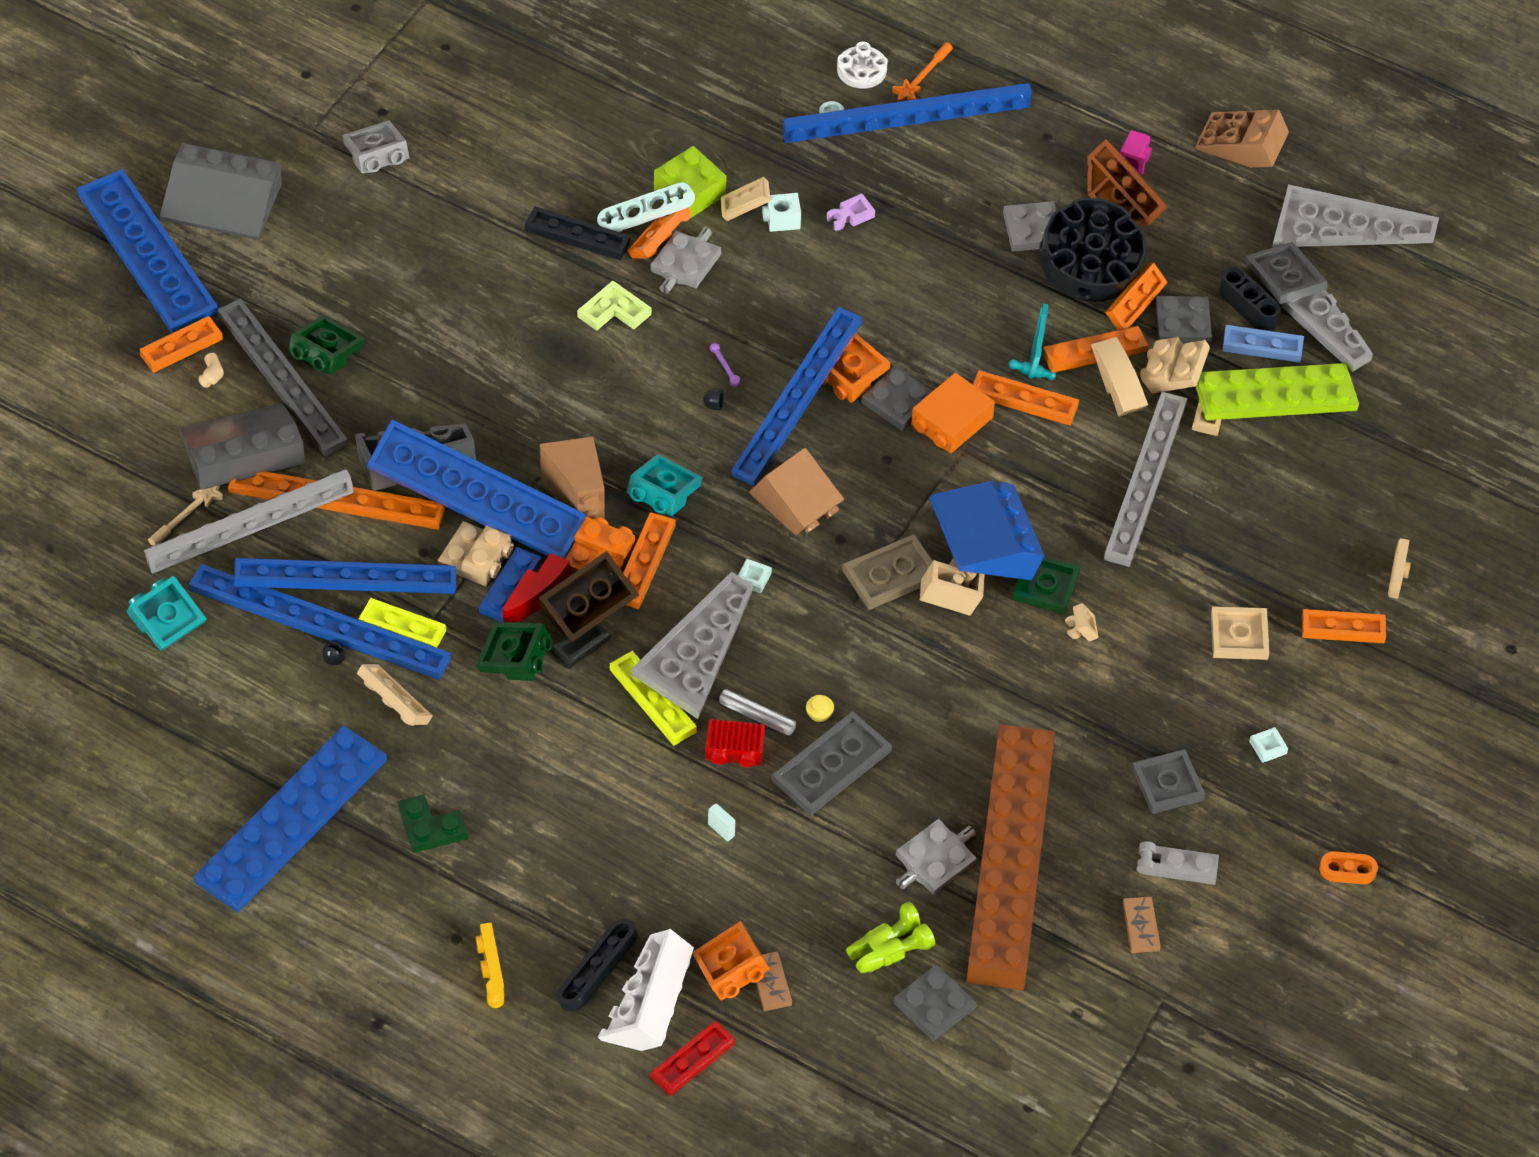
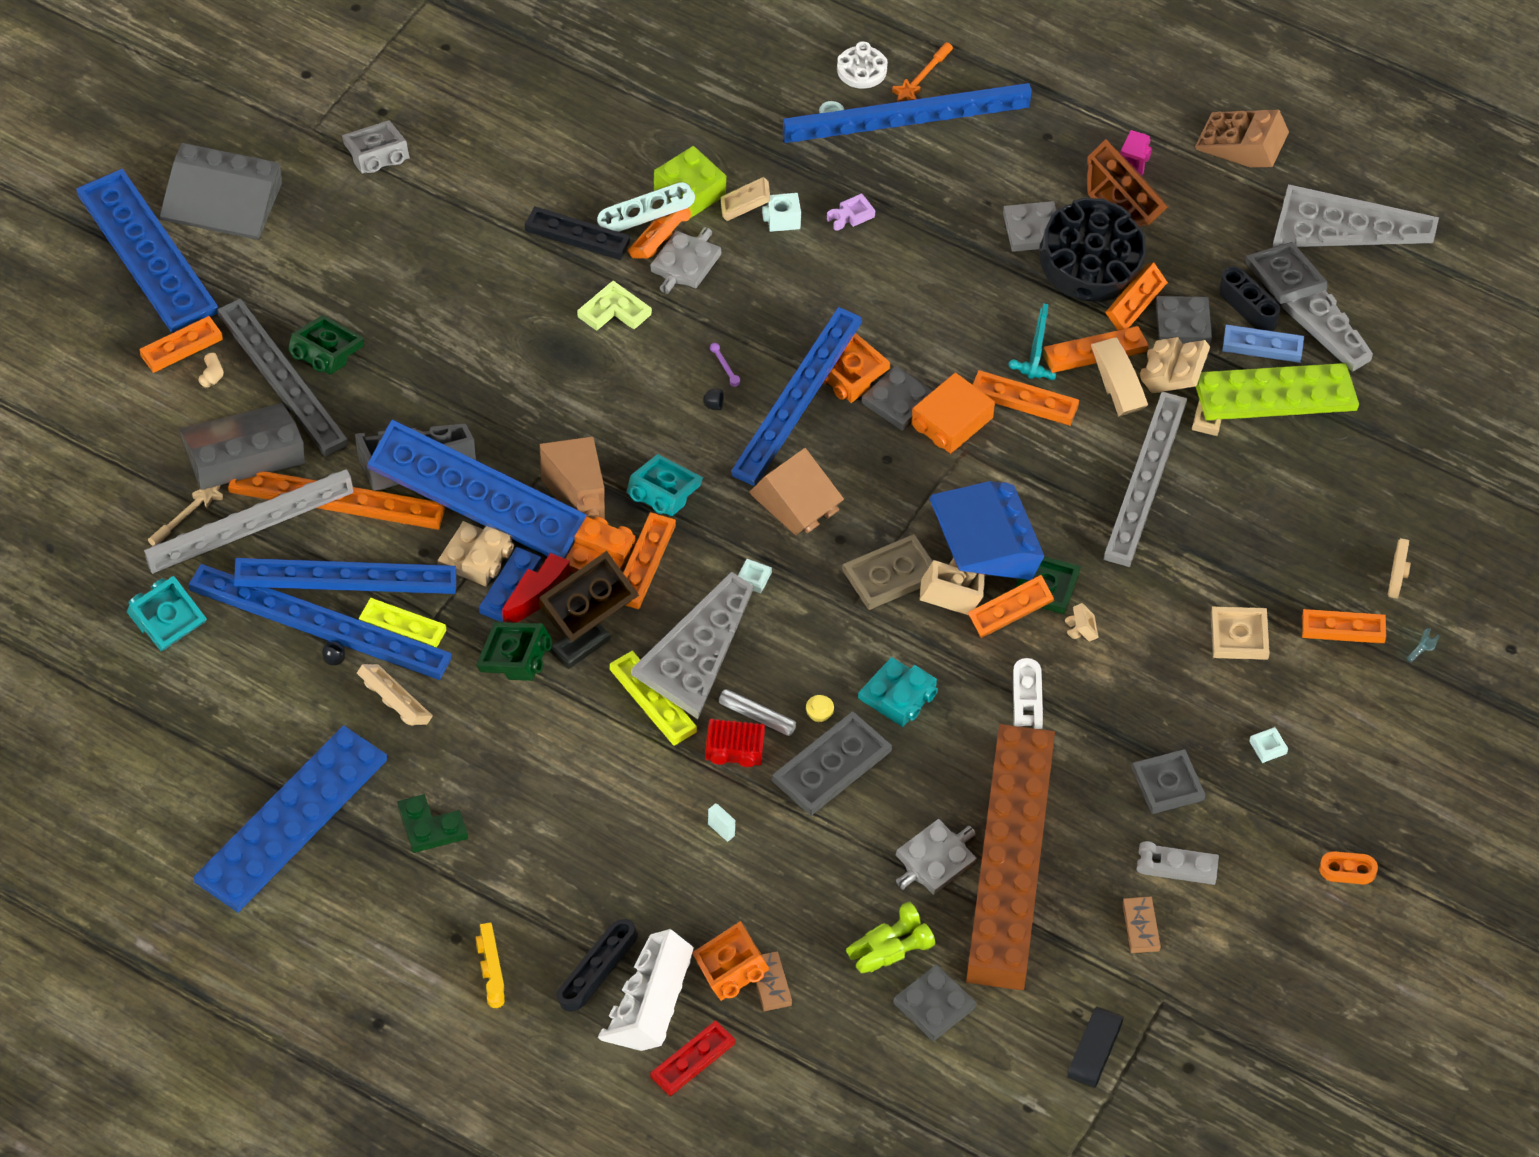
none -> teal plate [858,657,938,728]
none -> orange plate [968,575,1054,638]
none -> white plate [1013,658,1043,729]
none -> black beam [1067,1006,1124,1088]
none -> clear light blue hand [1407,628,1439,662]

